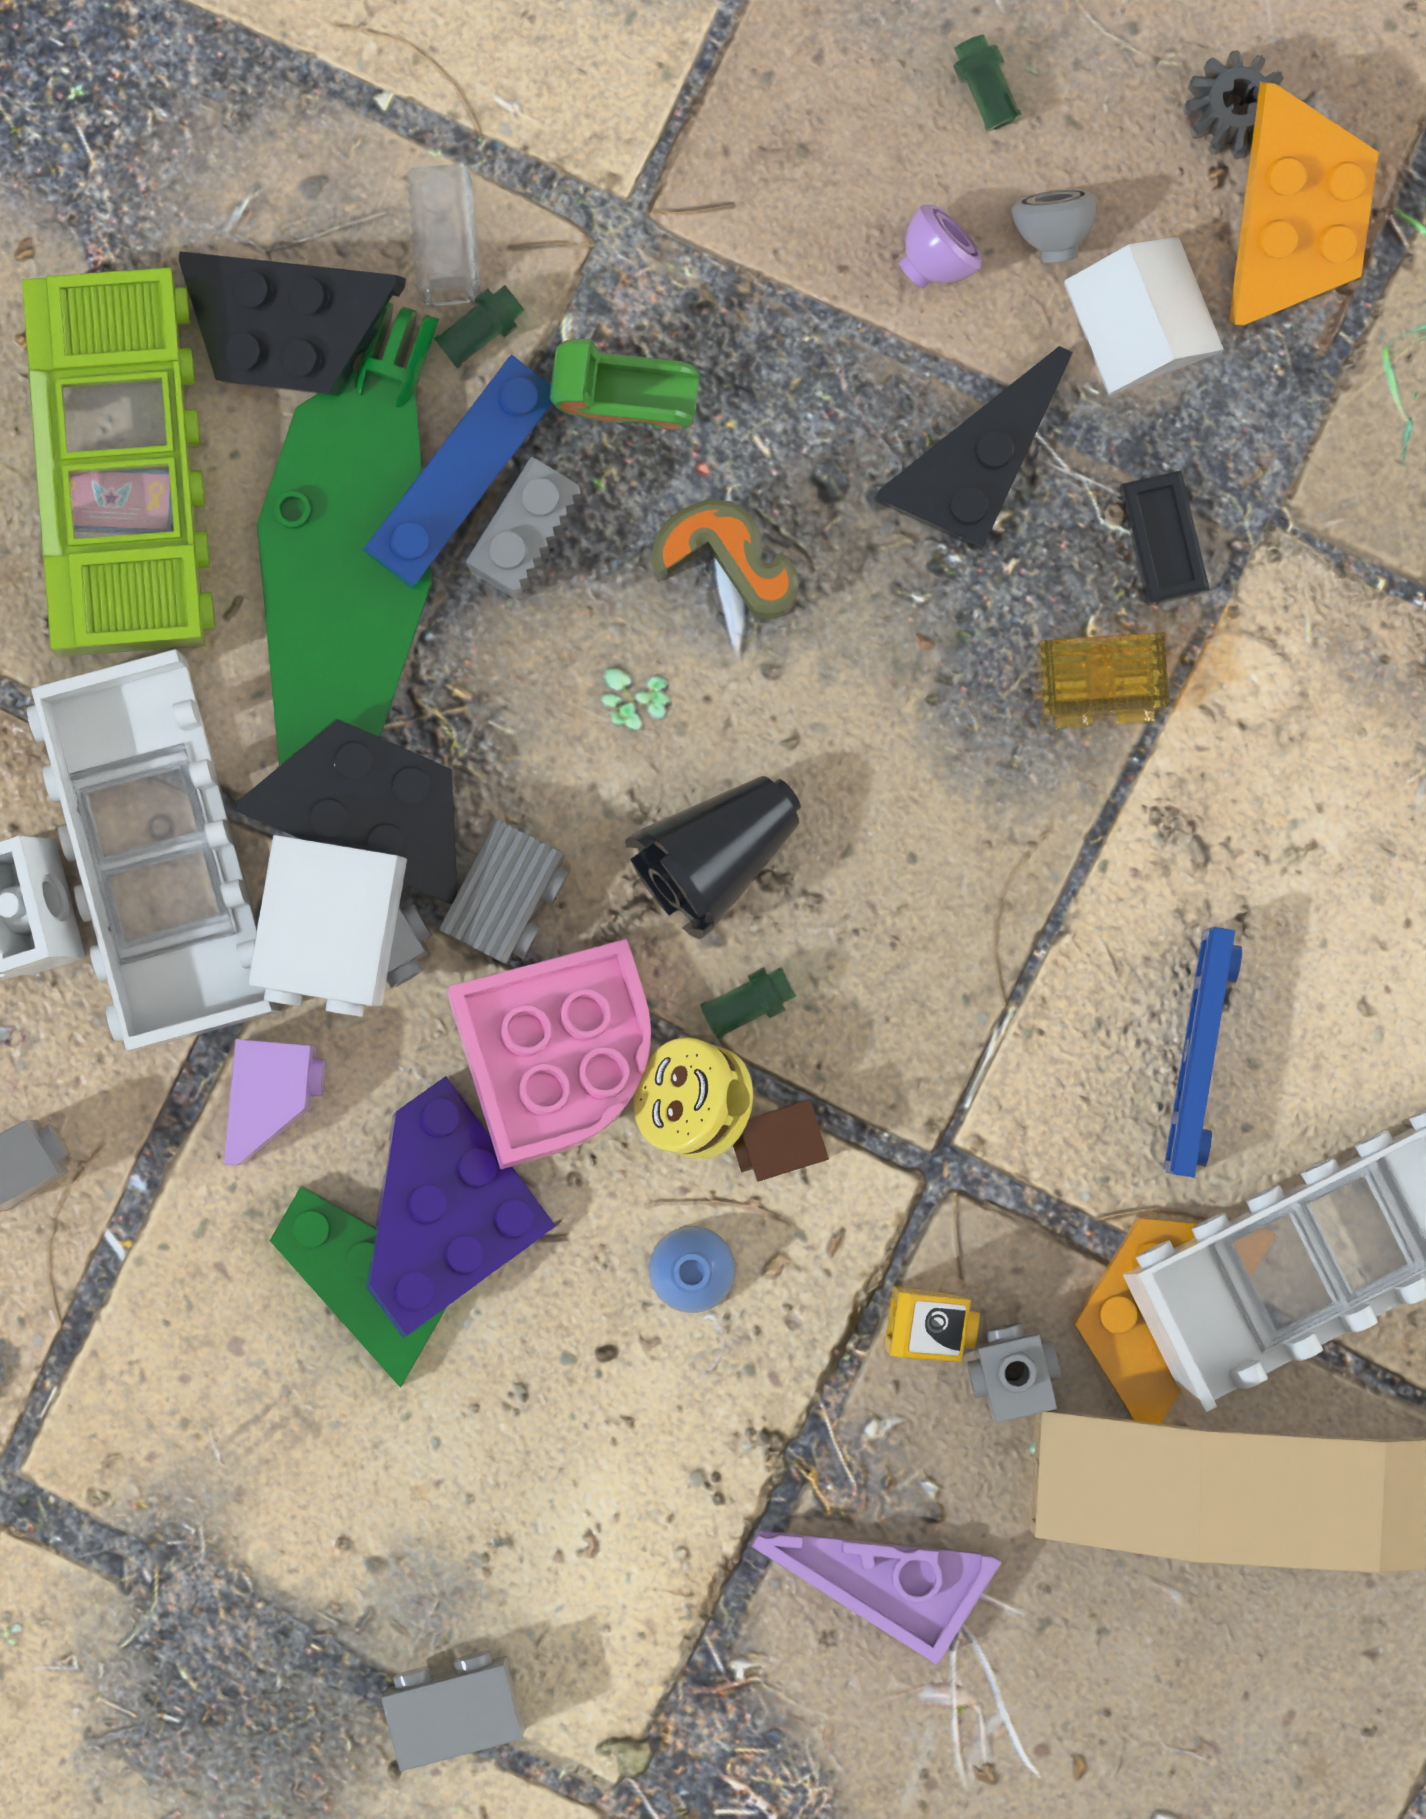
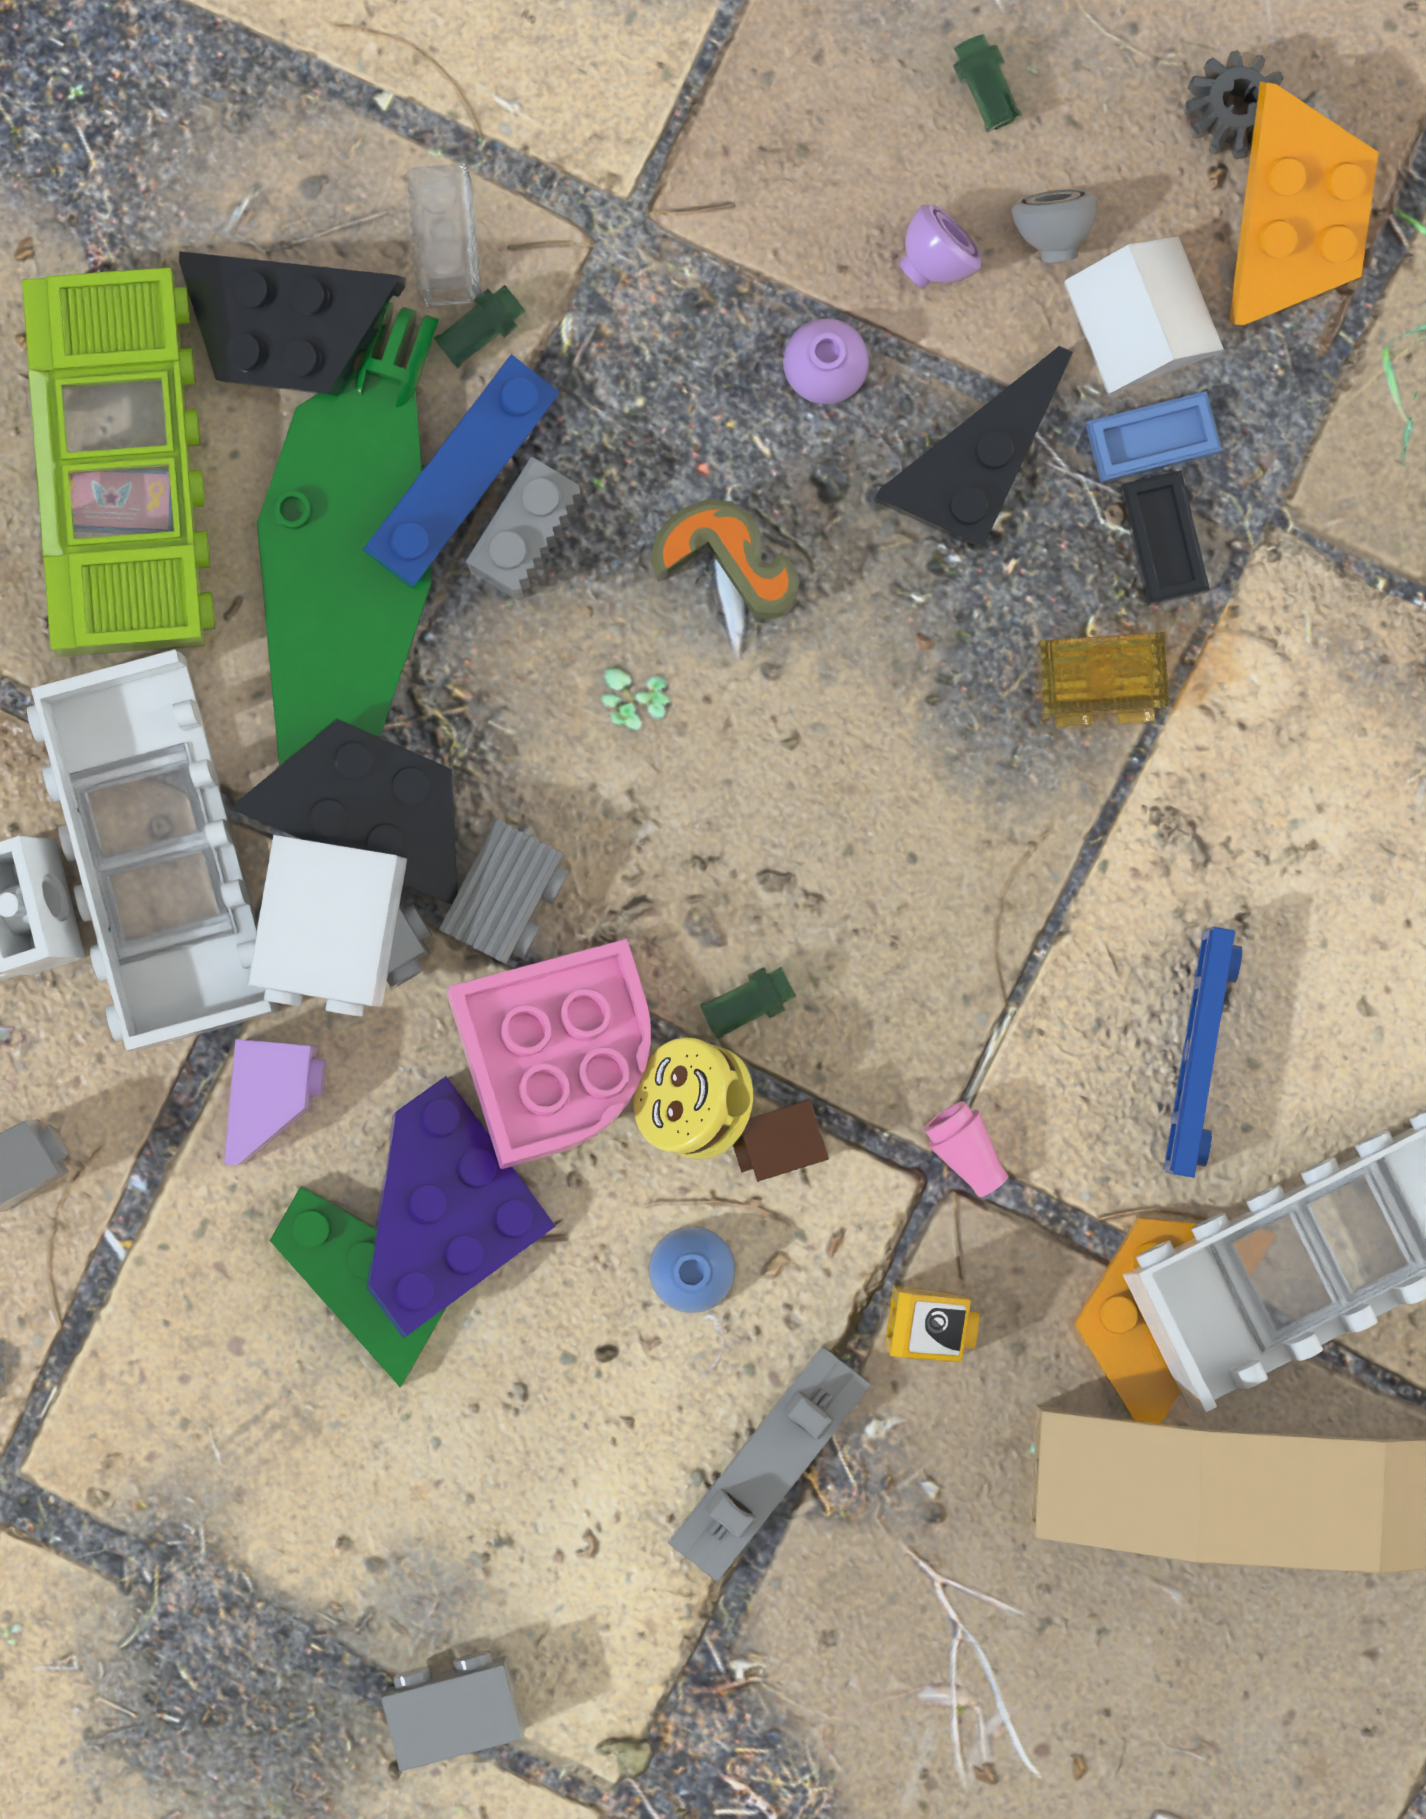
bright green animal [550,339,700,430] -> none
black cone [625,776,801,939] -> none
lavender wing [751,1530,1002,1665] -> none
light grey brick [967,1323,1061,1423] -> none
none -> light grey hinge [668,1345,872,1582]
none -> lavender brick [783,318,869,404]
none -> bright pink cone [924,1101,1009,1197]
none -> medium blue tile [1085,391,1222,484]

